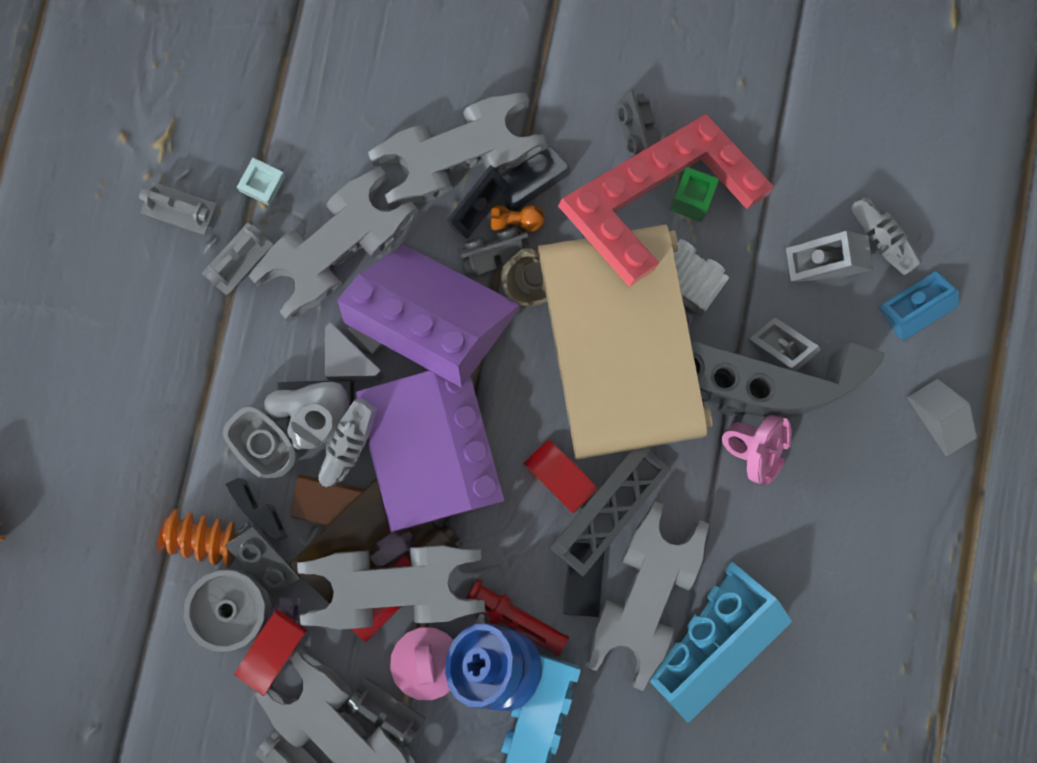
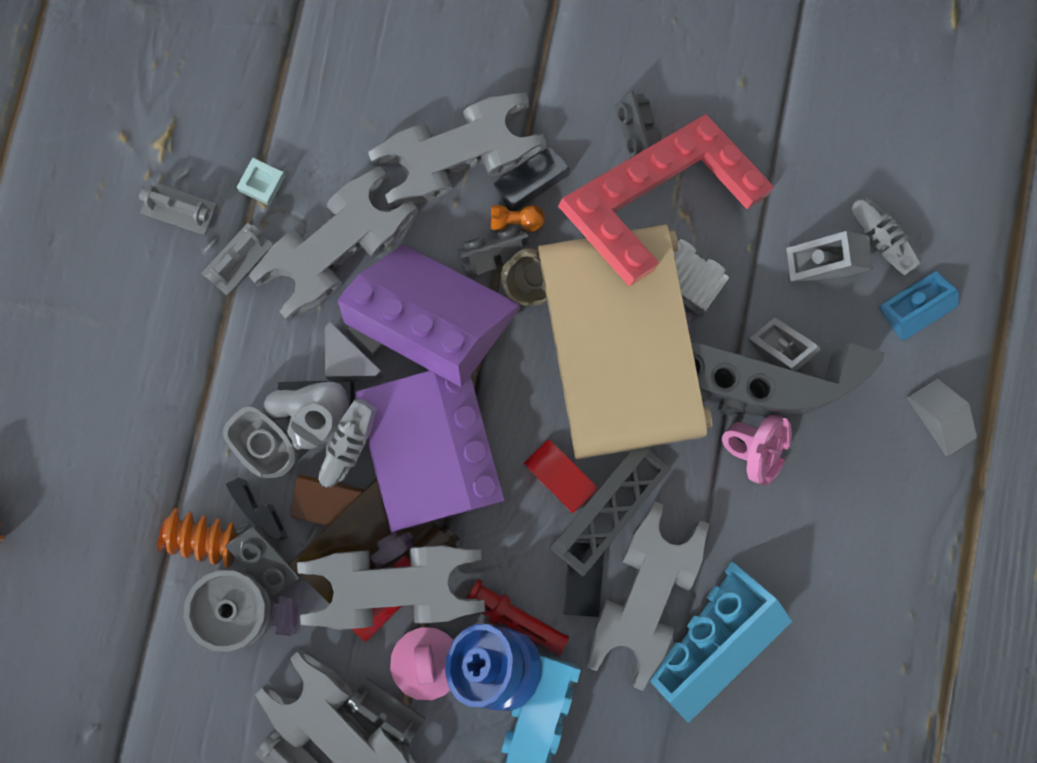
red slope [234,609,308,696] -> none
black slope [447,165,510,239] -> none
green brick [669,167,719,222] -> none

